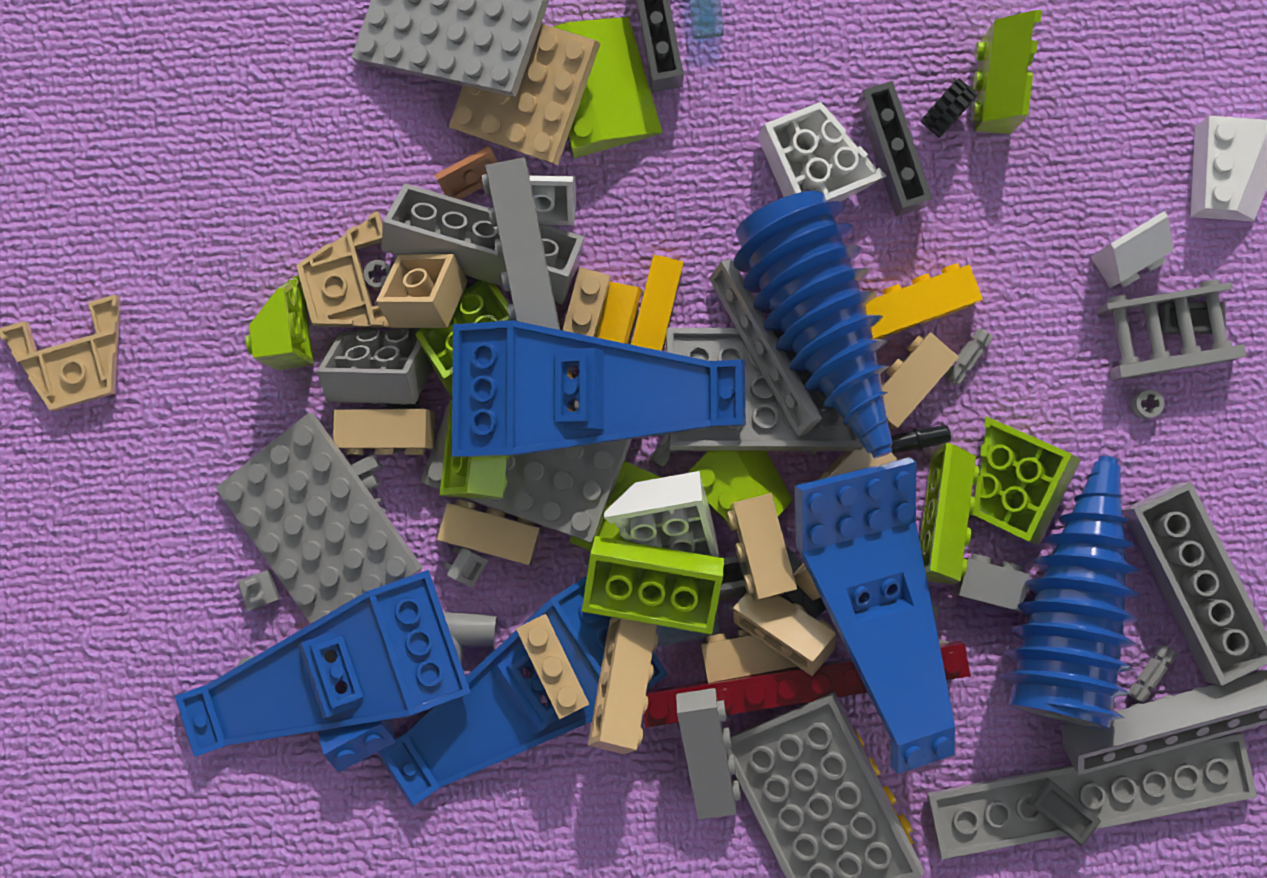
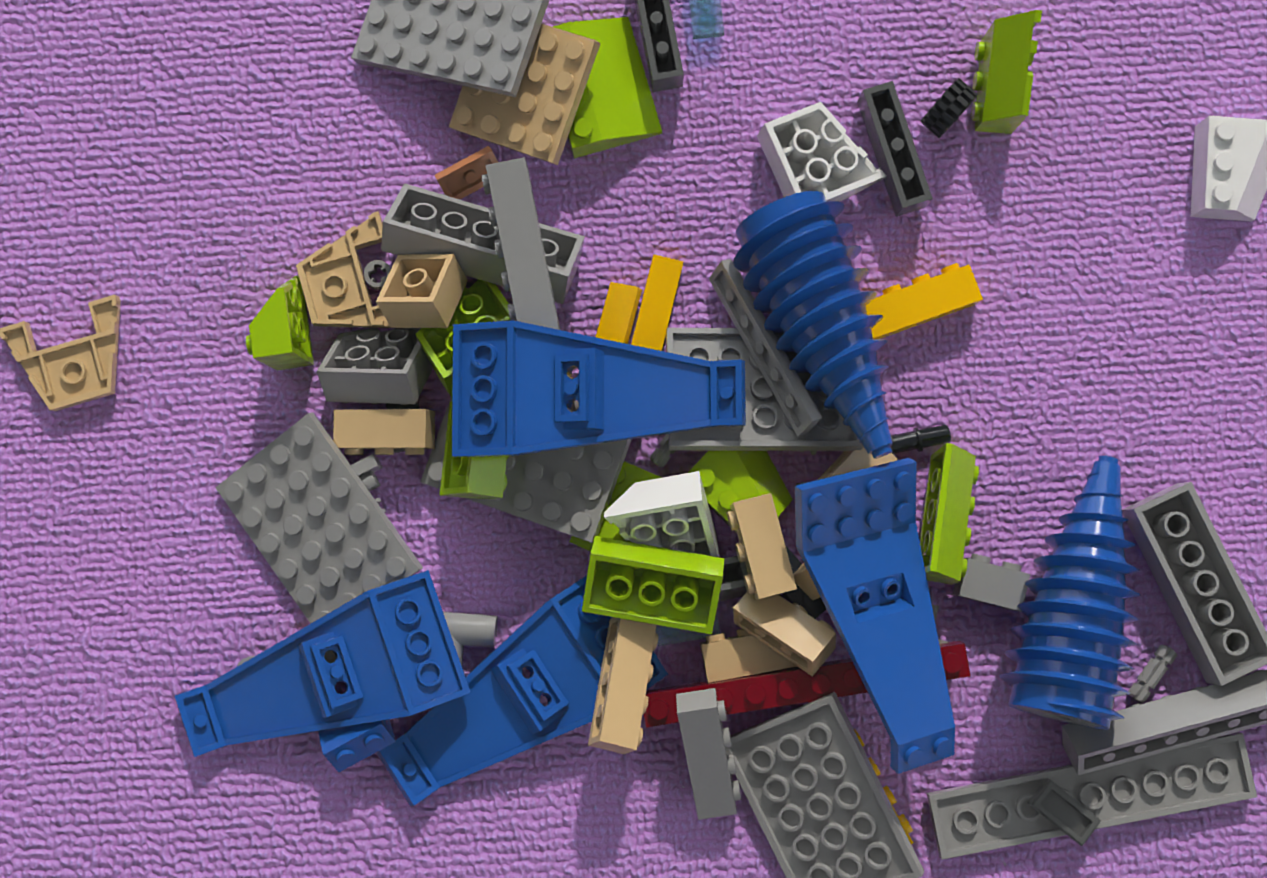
light grey tile [238,570,281,611] -> none
tan brick [437,499,541,565] -> none
light grey tile [444,547,489,588] -> none
tan brick [516,614,589,719] -> none
white slope [529,175,576,226] -> none
tan brick [562,267,611,369] -> none
tan brick [882,332,959,431] -> none
light grey axle [945,328,993,385] -> none
lime wedge [973,416,1081,545] -> none
white slope [1091,211,1174,288] -> none
light grey fence [1097,279,1247,381] -> none
light grey bush [1131,390,1165,419] -> none
dark grey tile [1159,302,1226,335] -> none

